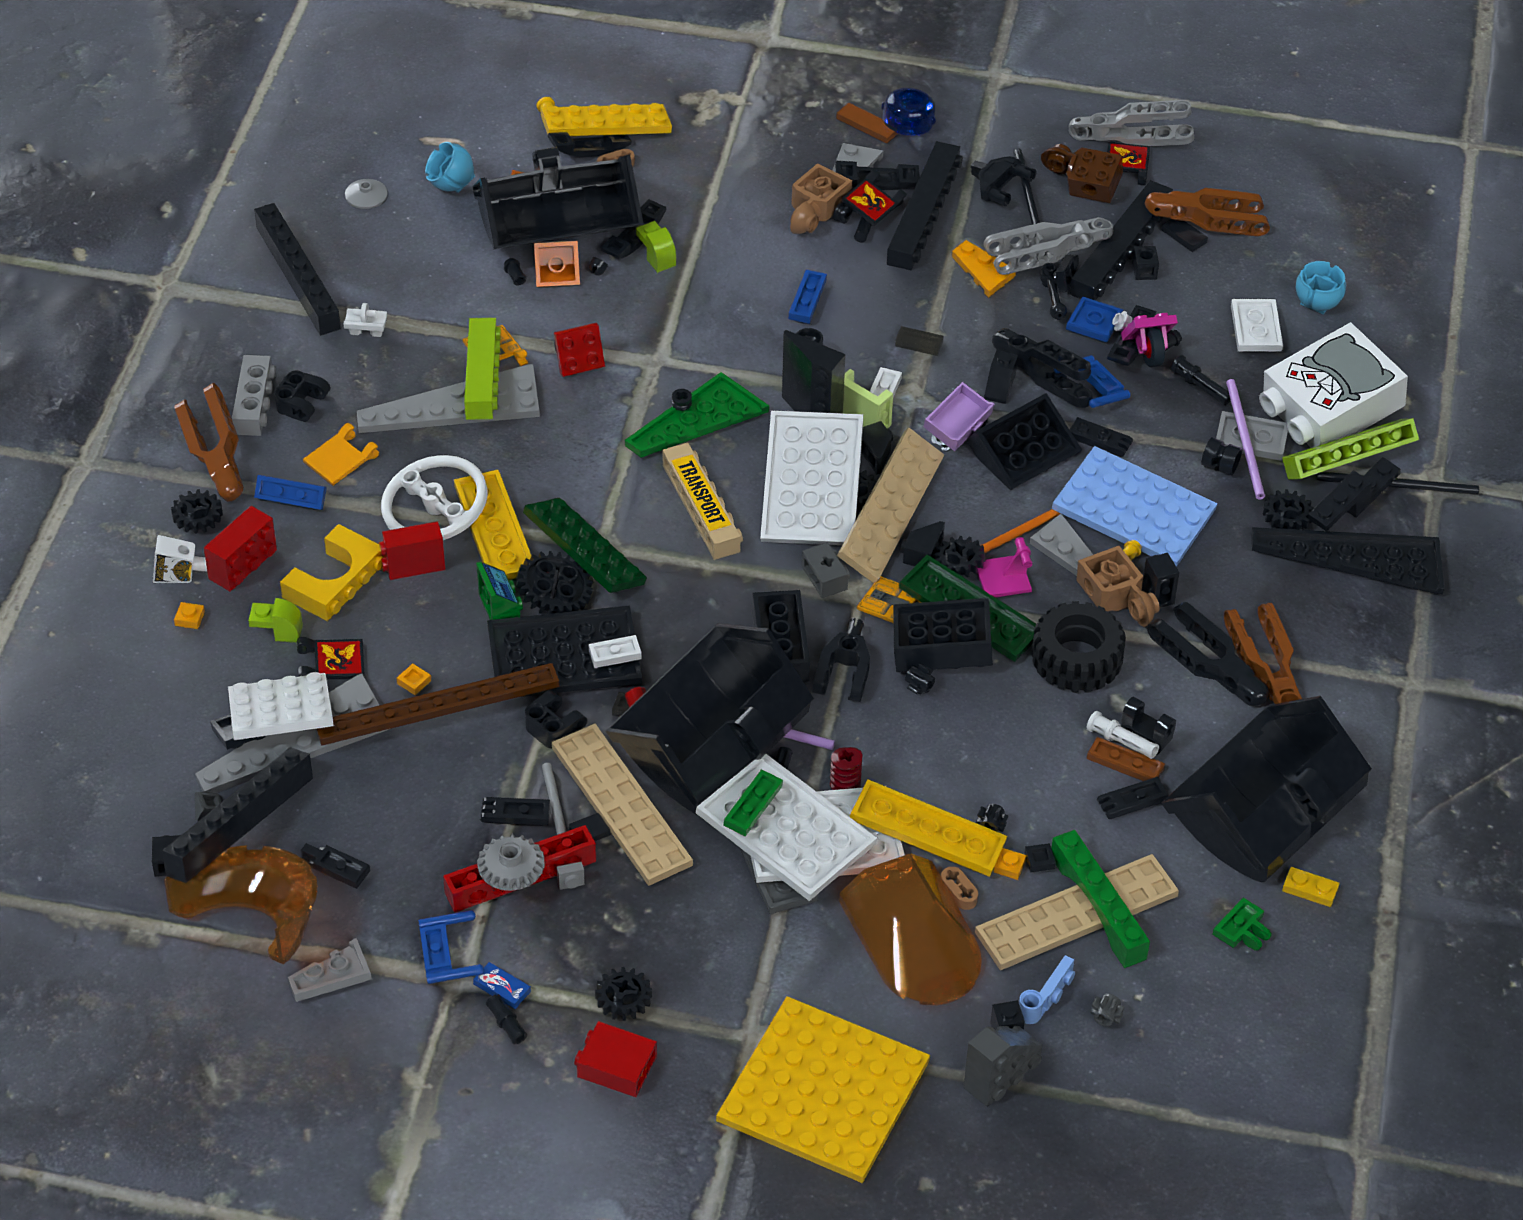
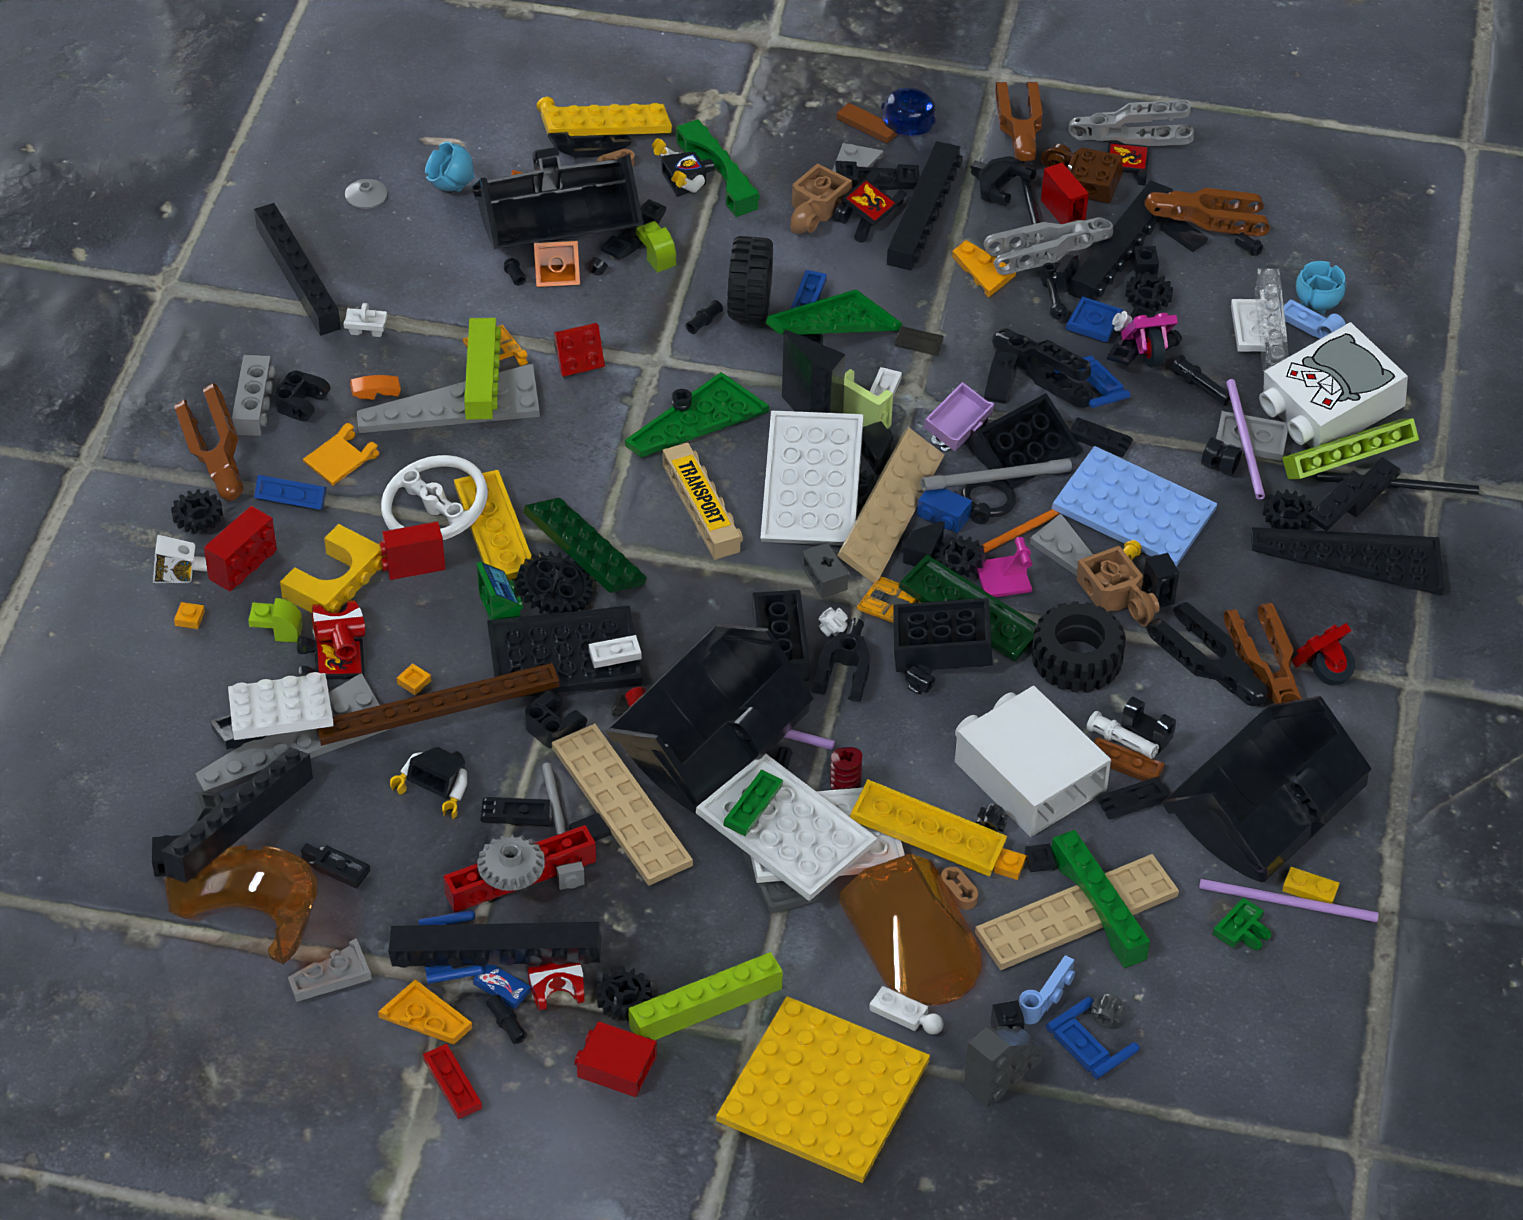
none -> red connector [312,600,365,660]
none -> orange slope [350,375,401,400]
none -> light orange wing [378,979,472,1045]
none -> black brick [388,922,601,968]
none -> black torso [390,747,467,819]
none -> red plate [423,1043,482,1119]
none -> red connector [527,963,585,1011]
none -> lime brick [629,952,783,1040]
none -> torso [652,138,715,197]
none -> green arch [676,119,760,217]
none -> black pin [686,300,723,334]
none -> black tyre [727,236,773,322]
none -> green wing [766,289,903,335]
none -> white gear [819,607,848,637]
none -> white plate [869,986,944,1035]
none -> blue brick [917,488,972,534]
none -> light grey piece [920,458,1072,491]
none -> white brick [955,686,1111,837]
none -> black piece [961,480,1016,524]
none -> dark orange piece [995,82,1043,161]
none -> red brick [1041,163,1089,224]
none -> blue plate [1045,997,1140,1079]
none -> black gear [1125,272,1173,311]
none -> lavender piece [1199,879,1379,922]
none -> black pin [1235,232,1263,256]
none -> clear brick [1254,269,1289,378]
none -> light blue plate [1278,299,1346,339]
none -> plate [1291,623,1355,685]

